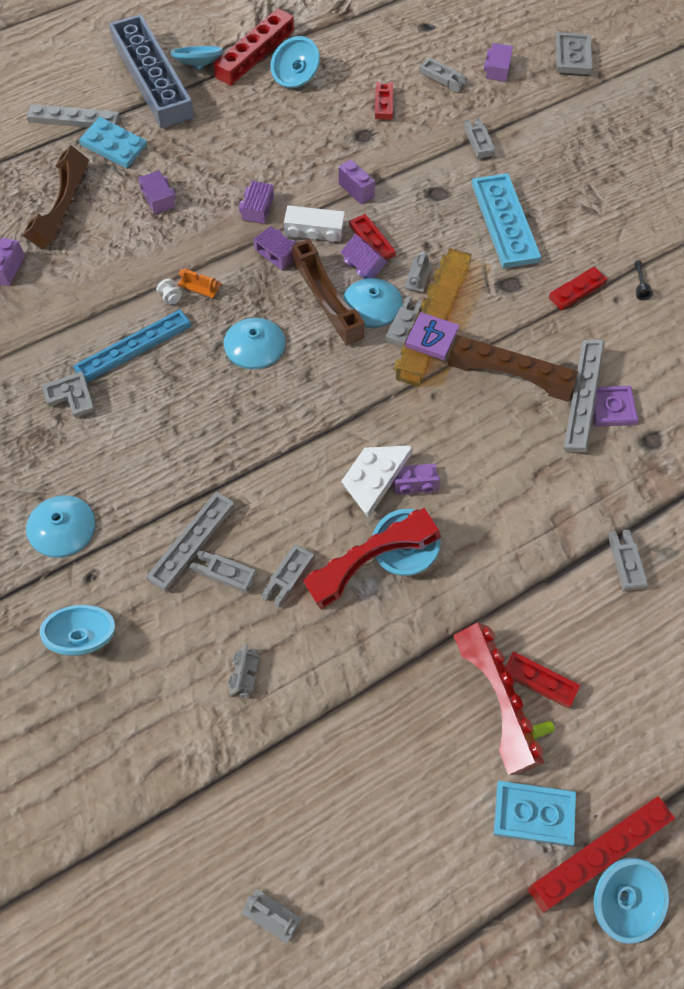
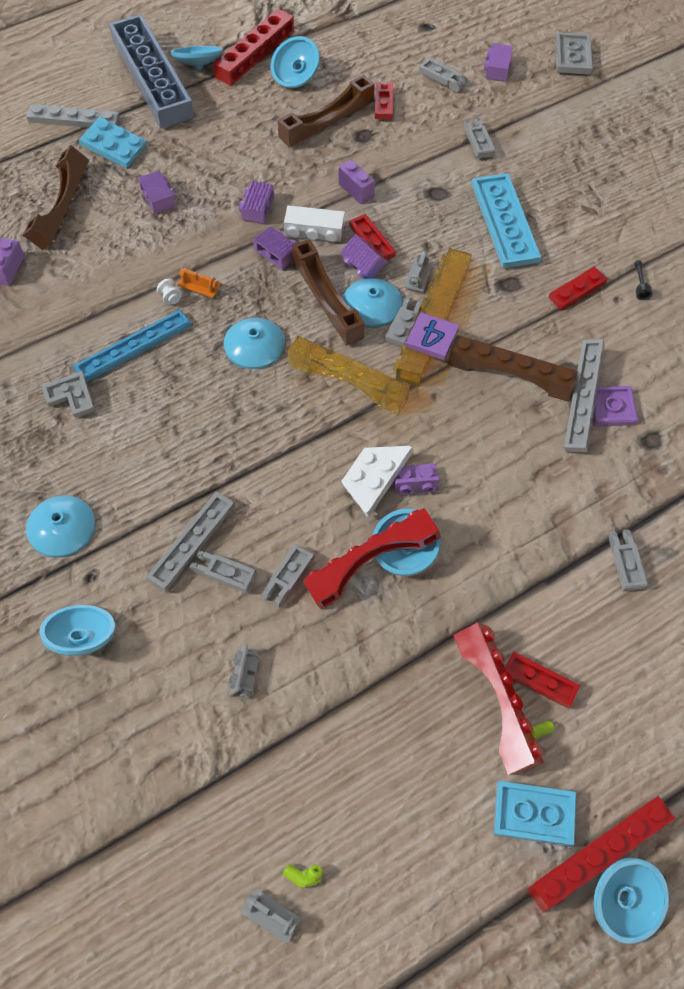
none -> reddish brown arch [278,74,375,147]
none -> lime arm [282,864,323,888]
none -> clear yellow arch [288,336,410,415]

